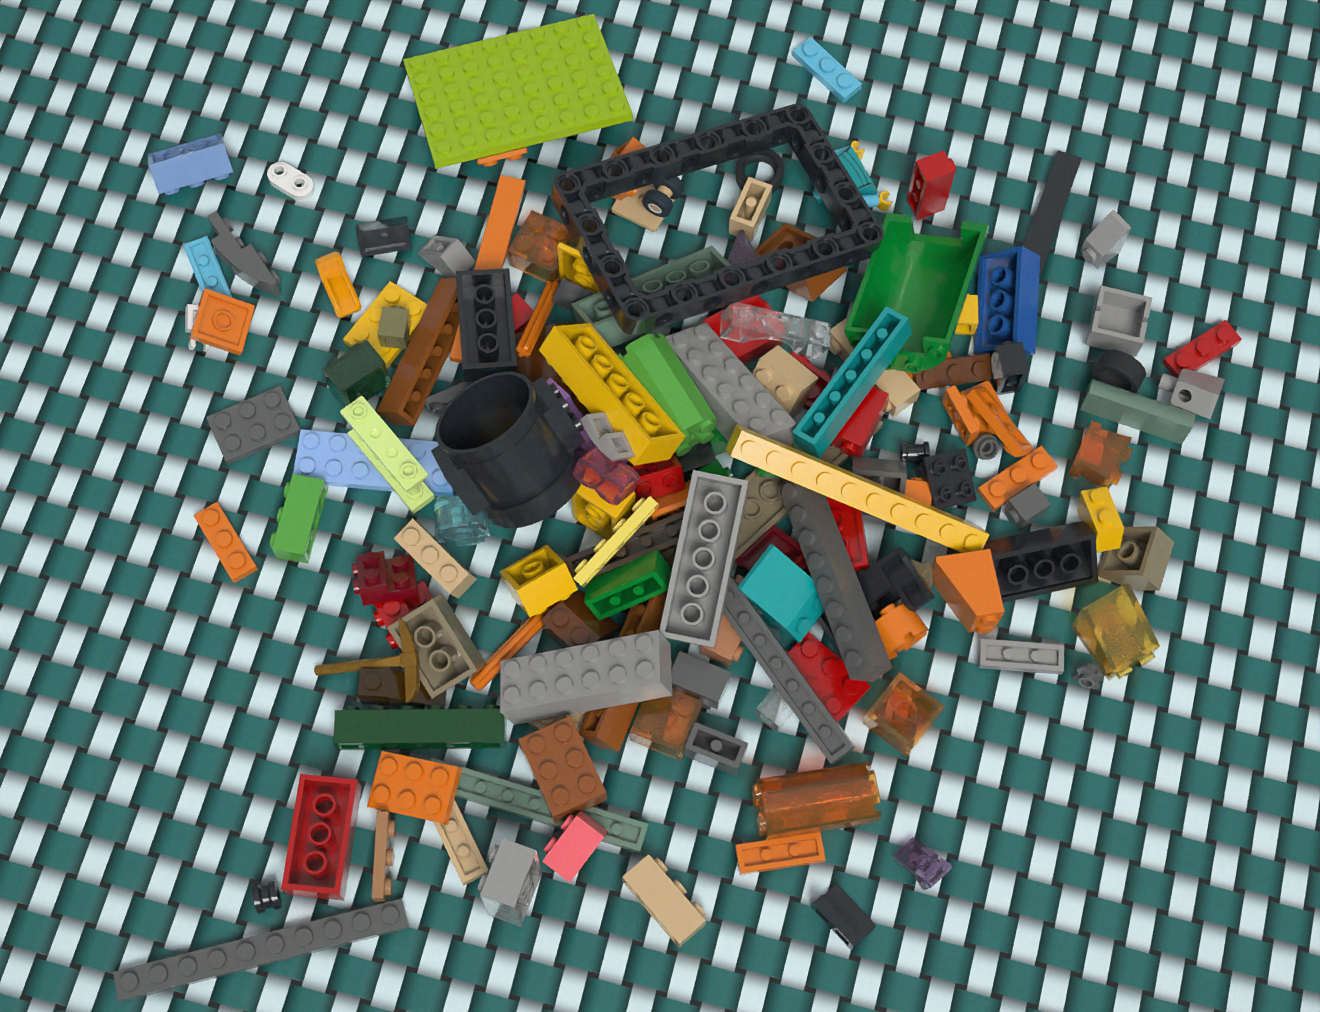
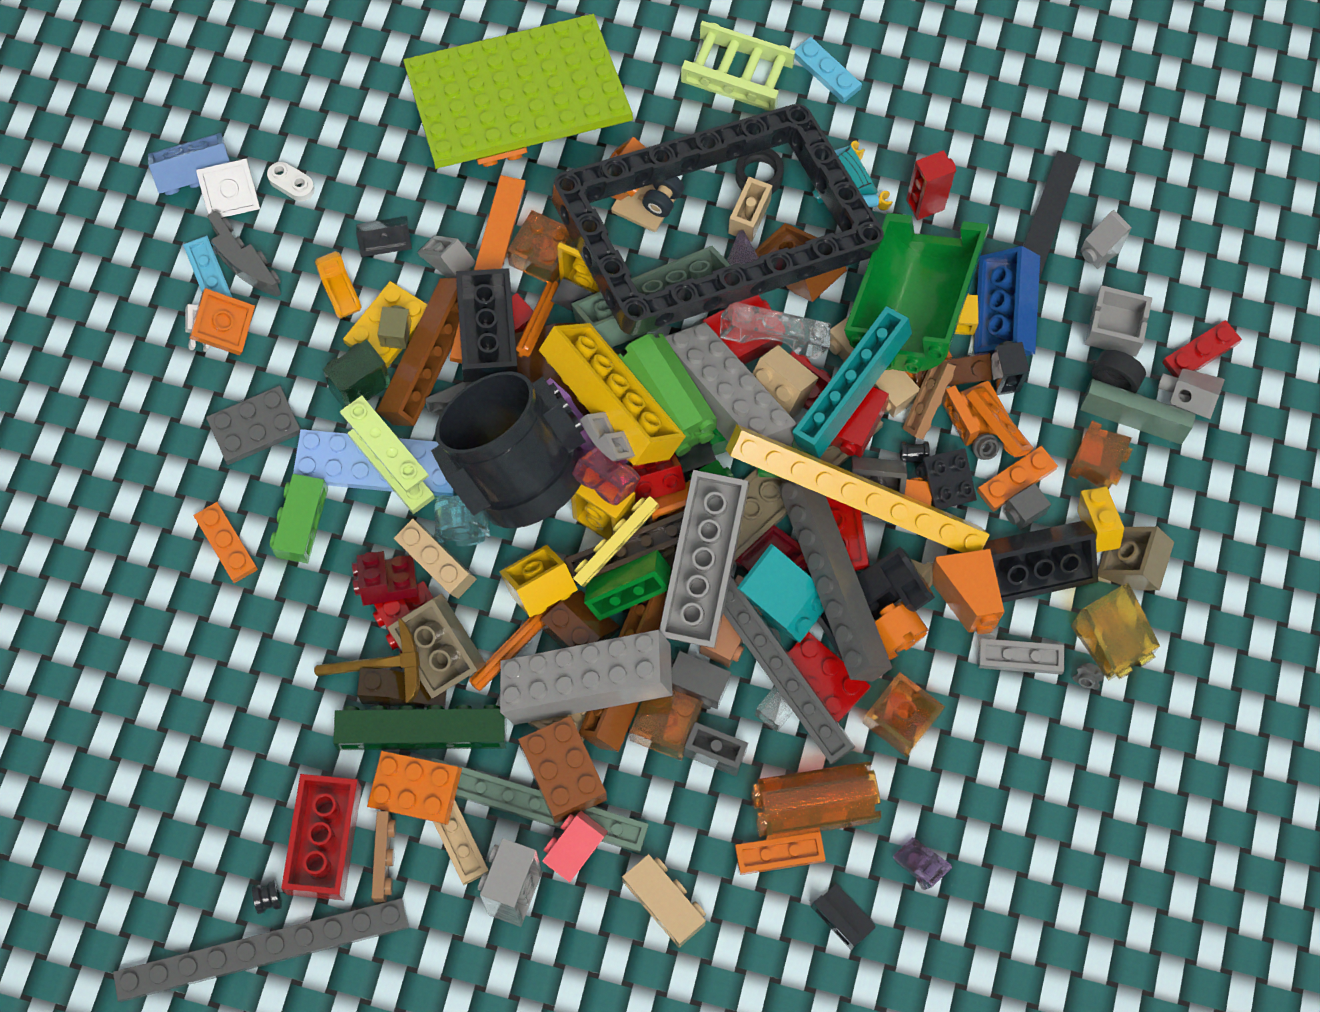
none -> plate [196,158,260,218]
none -> yellowish green fence [681,21,795,111]
none -> medium nougat plate [902,360,956,440]

